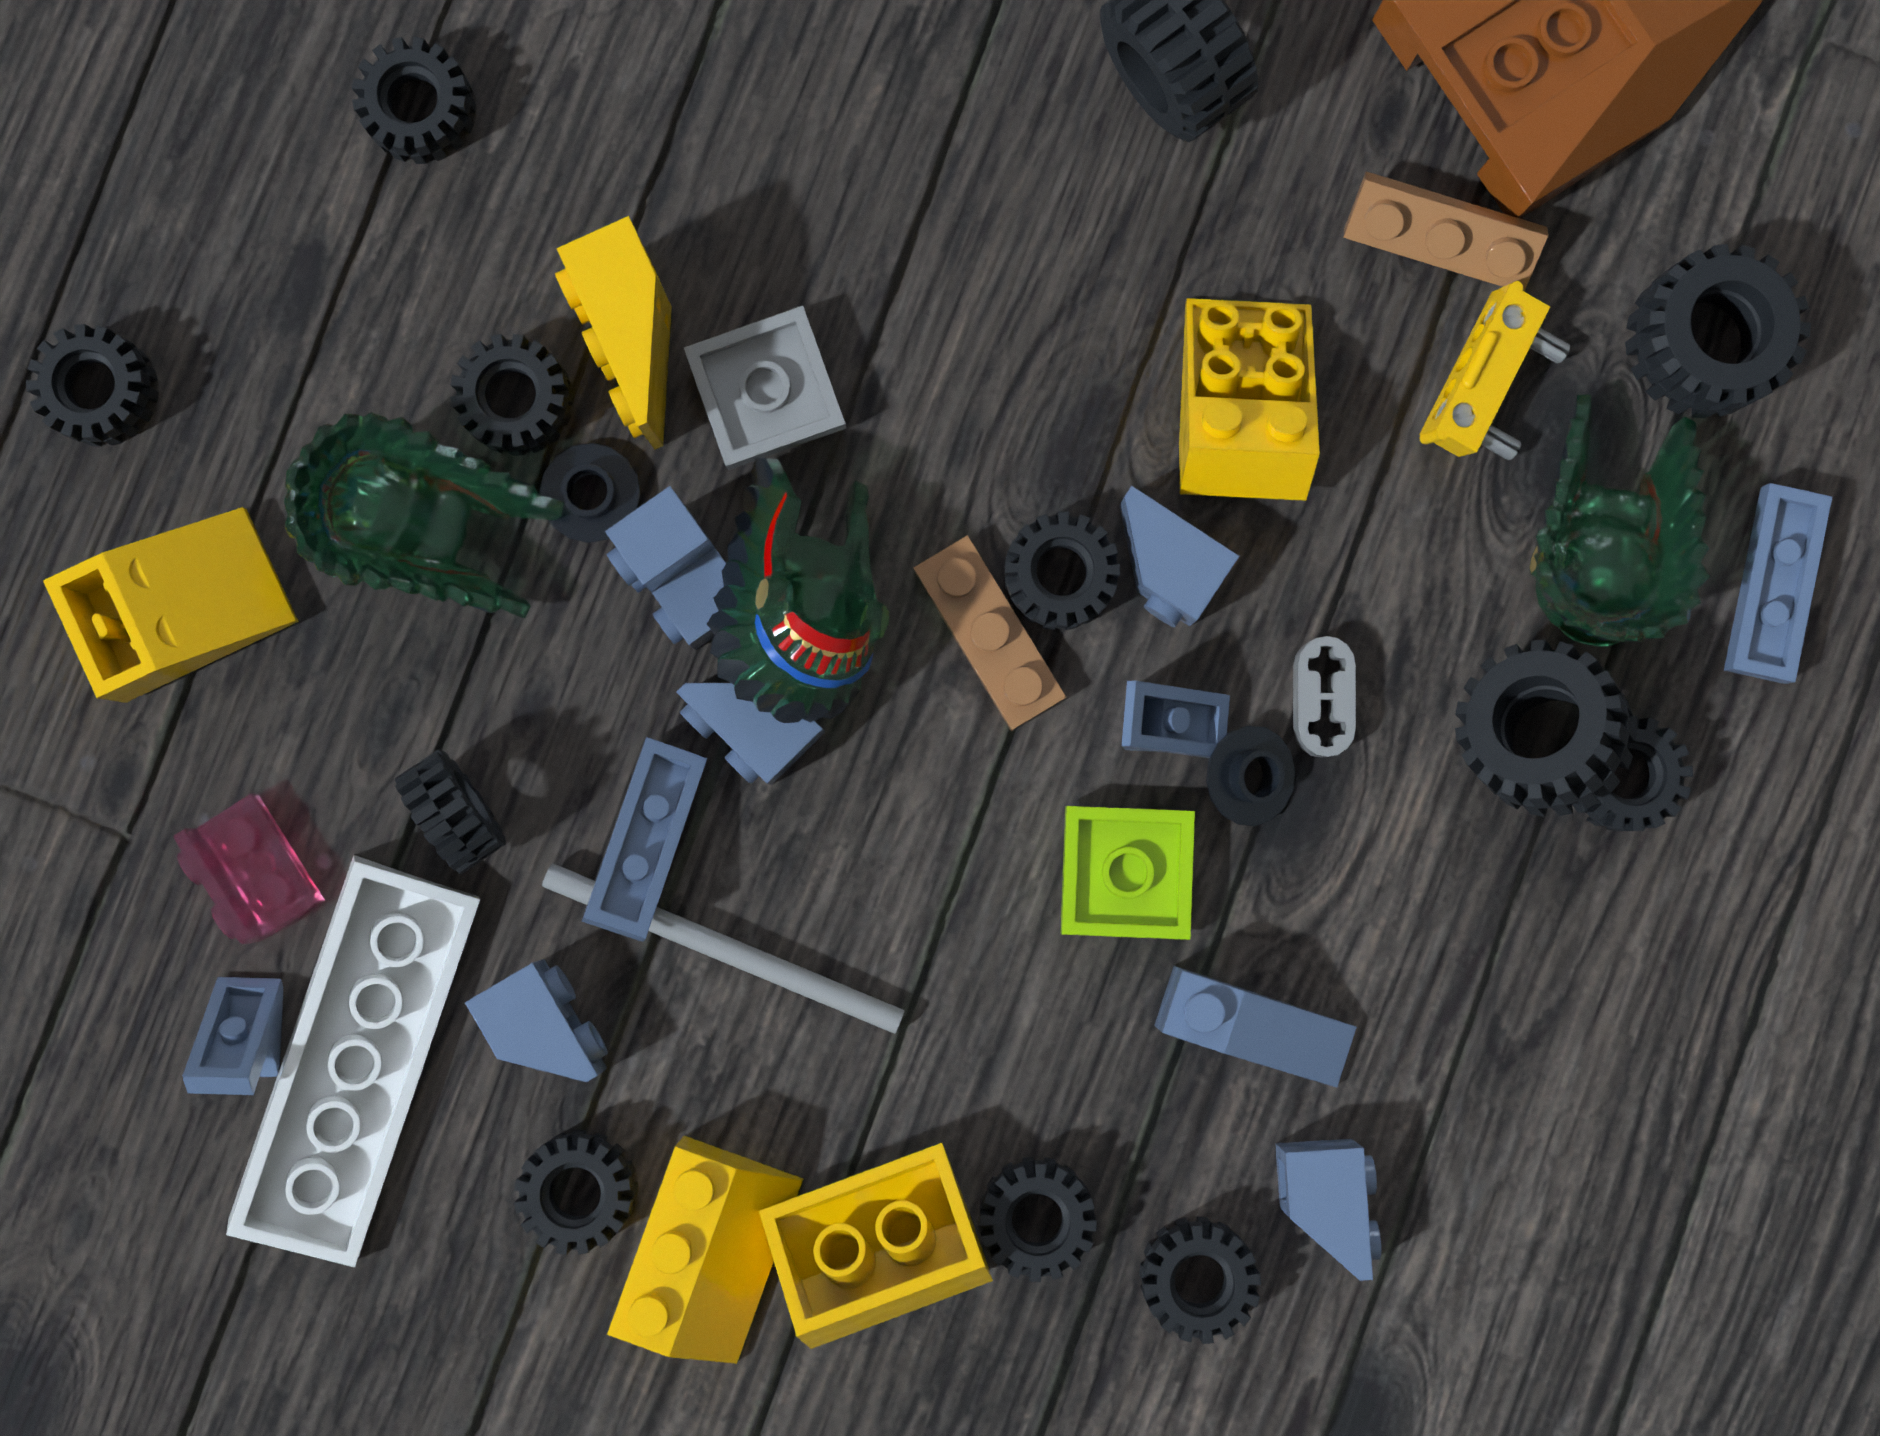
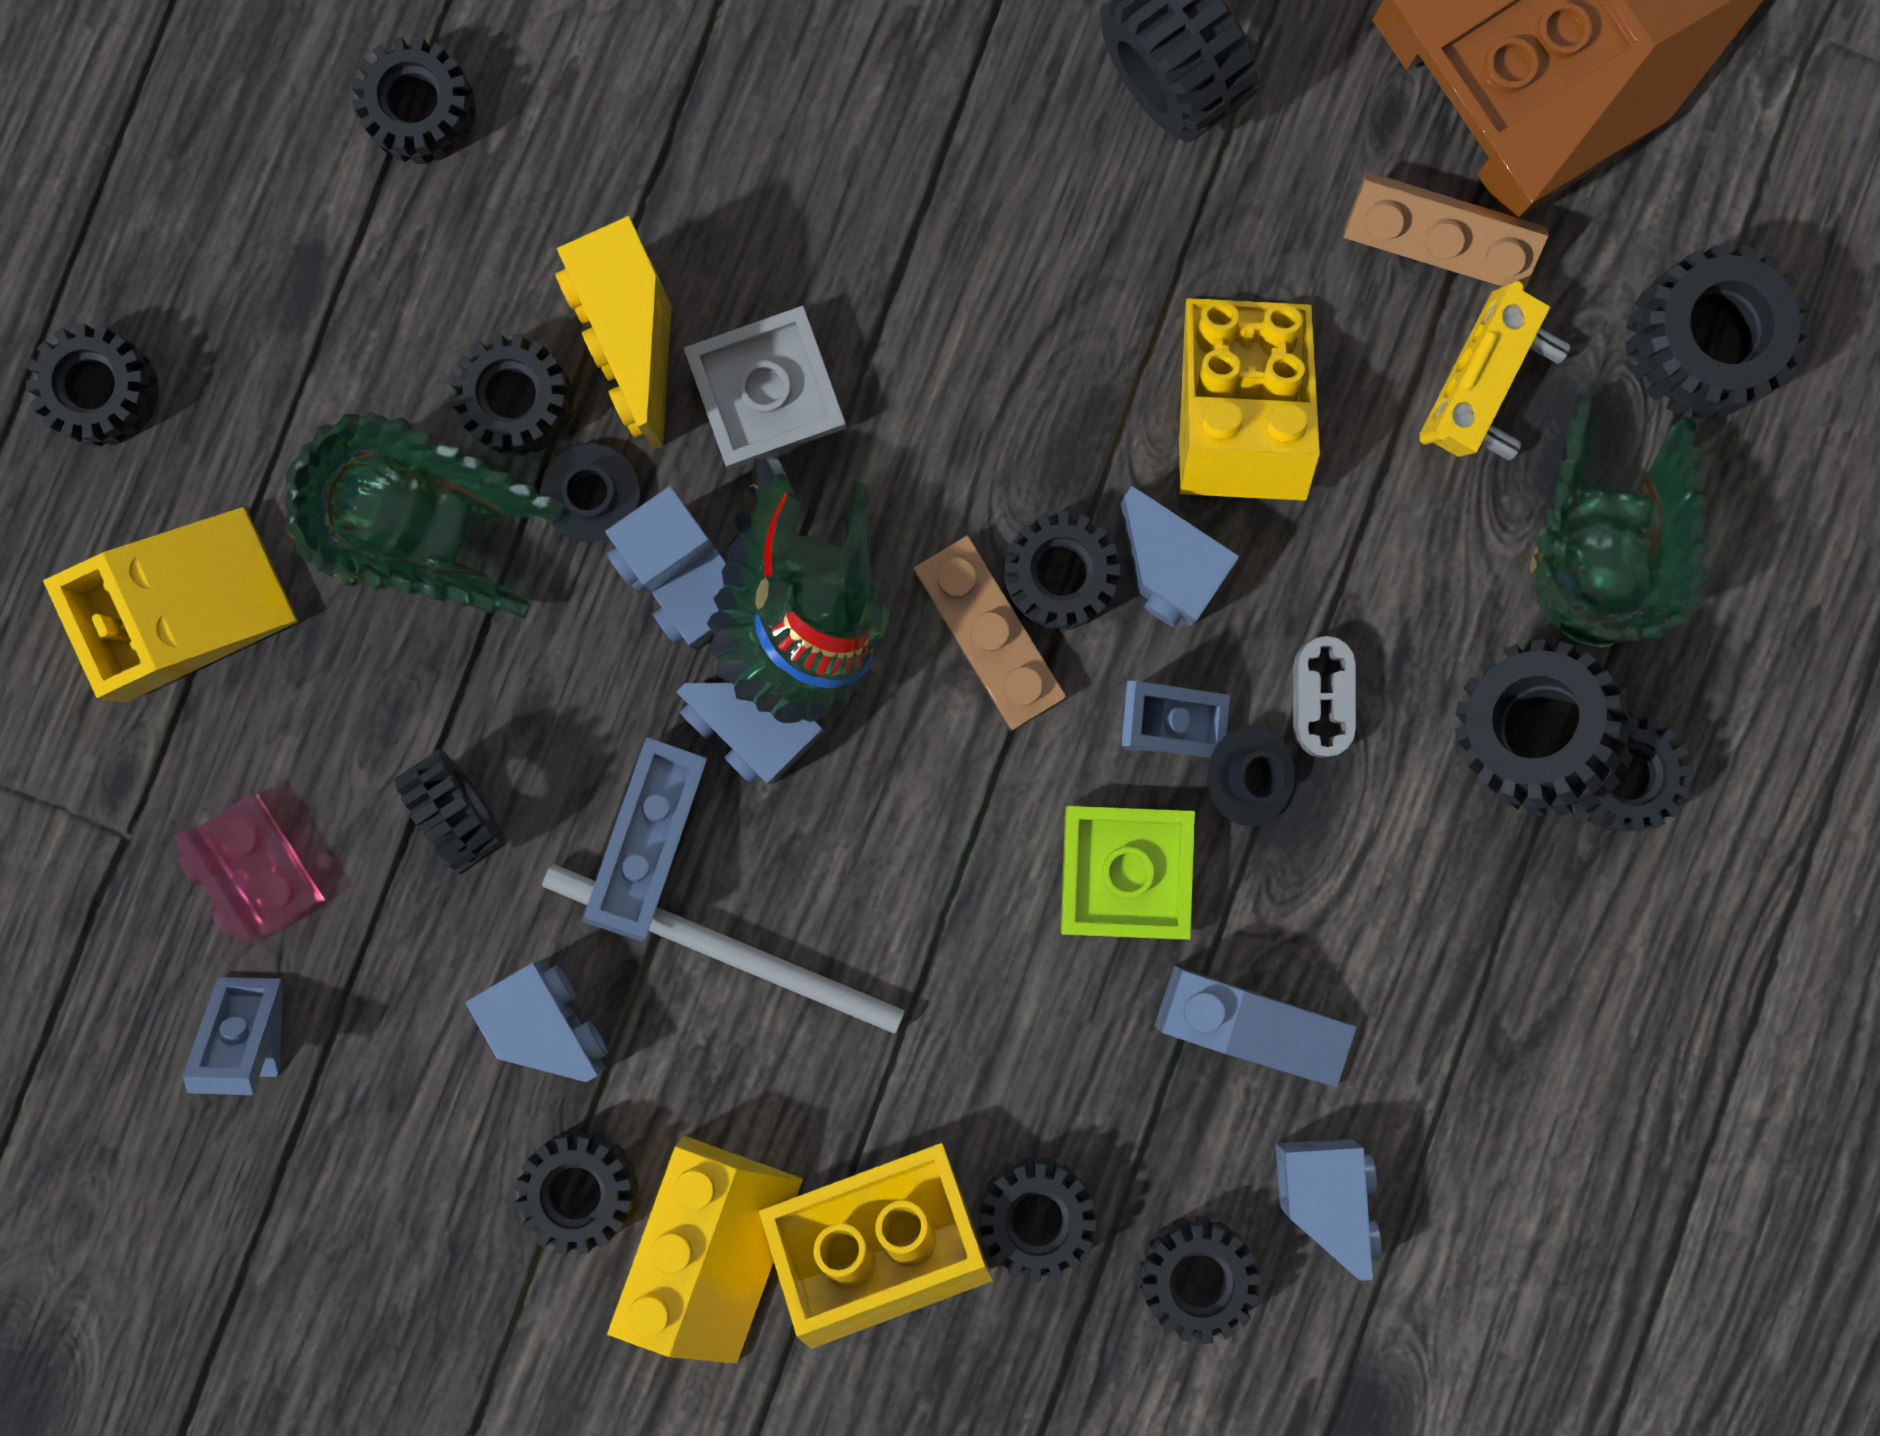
white arch [226,855,480,1267] -> none
sand blue plate [1724,483,1832,684] -> none

